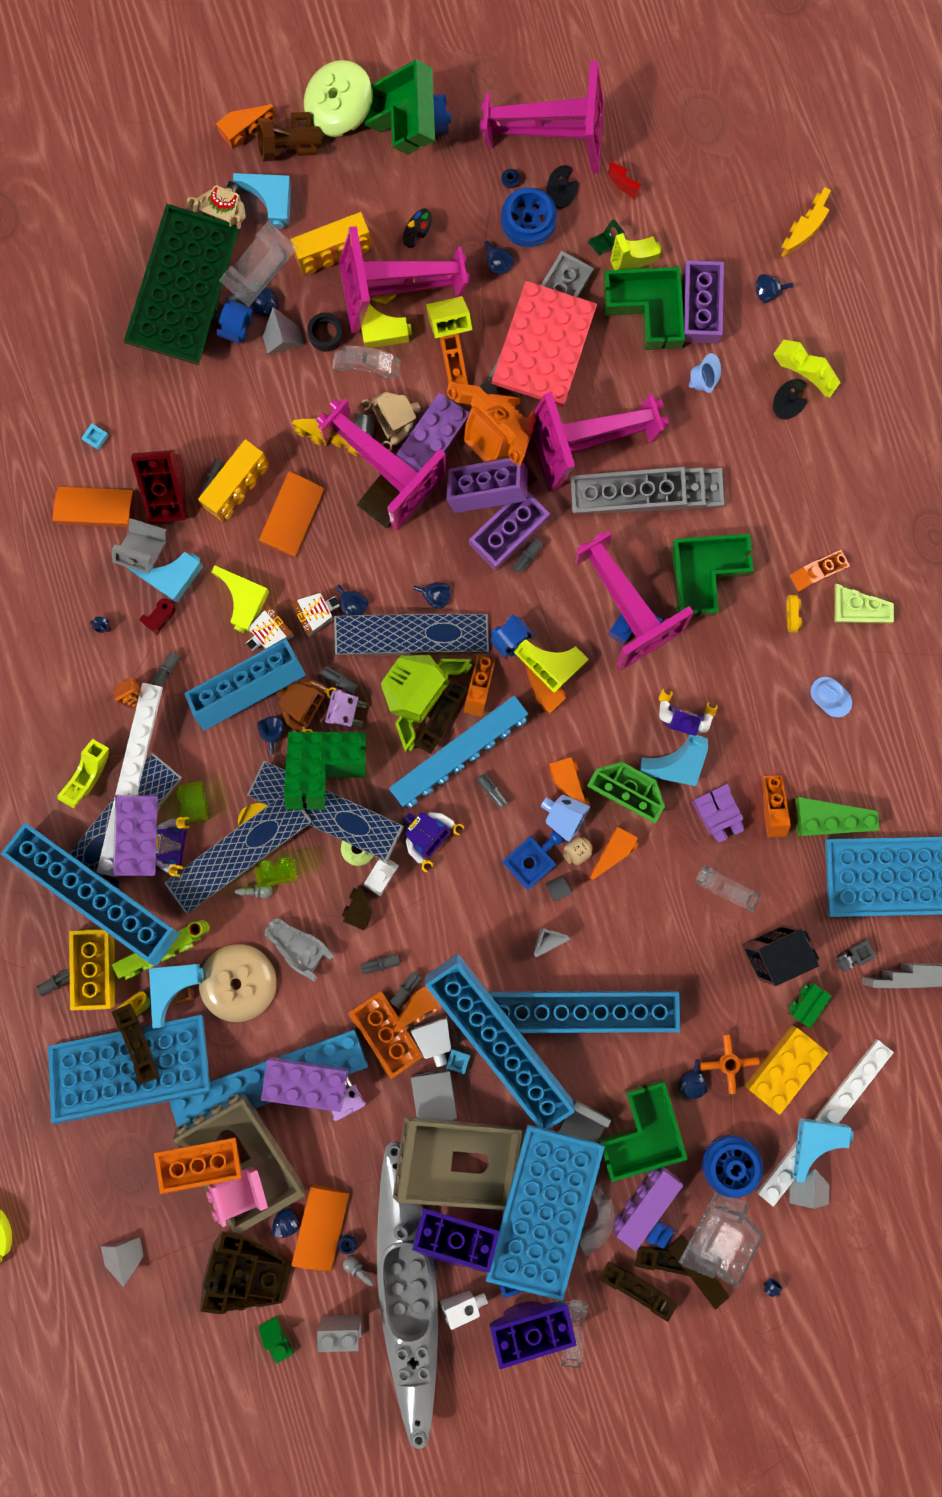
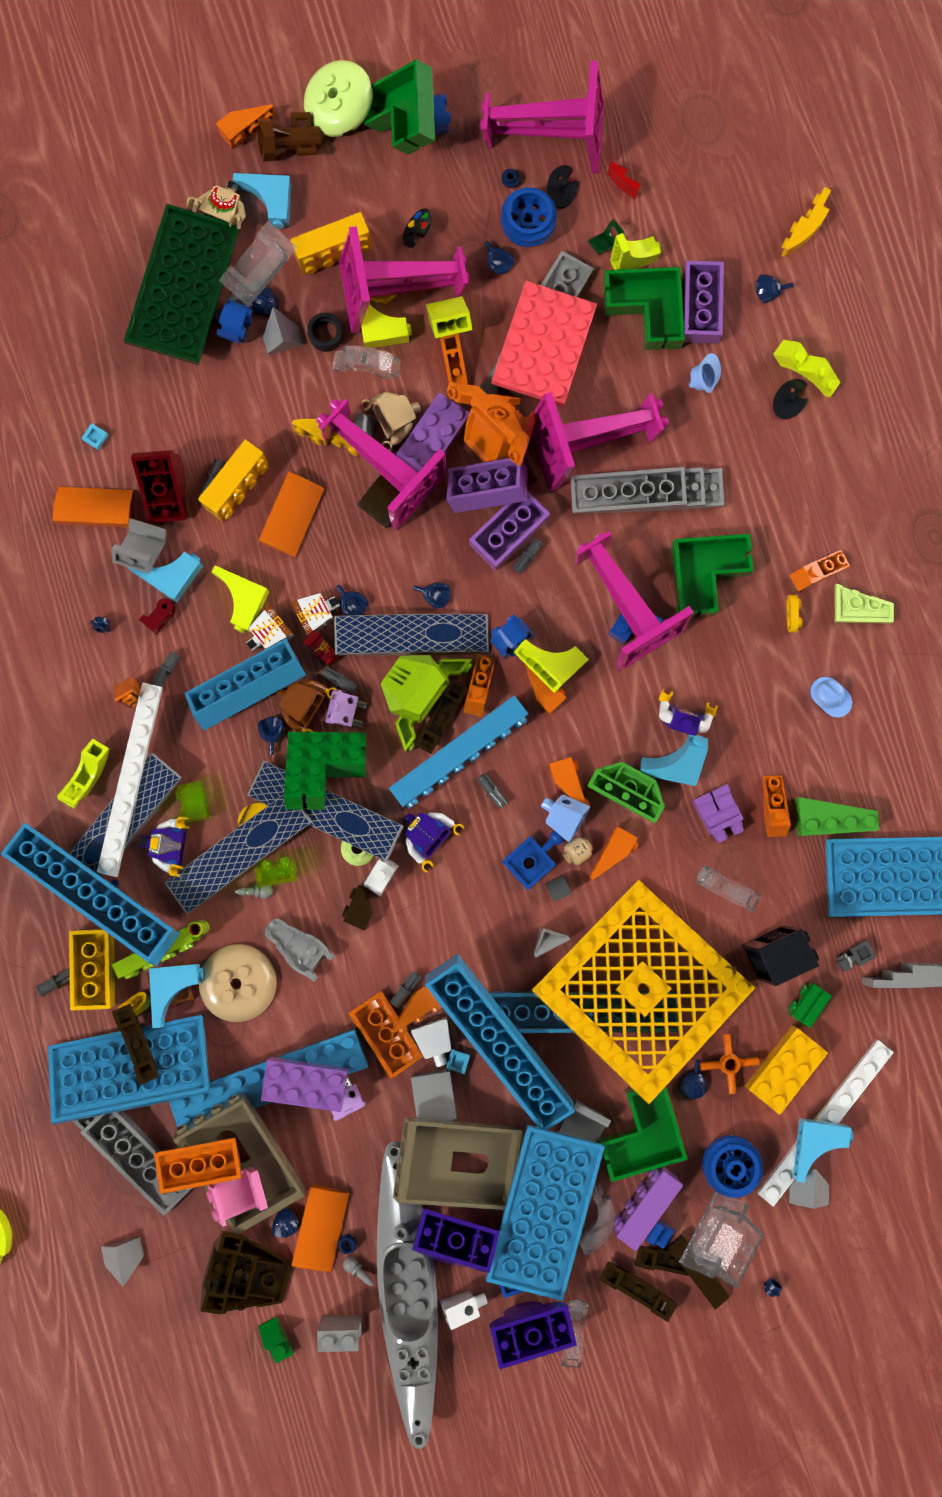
medium lavender brick [113,795,158,876] -> none
dark grey axle [361,953,400,974] -> none
none -> light grey slope [73,1111,192,1216]
none -> dark red leg [303,630,340,667]
none -> yellow plate [532,880,755,1104]

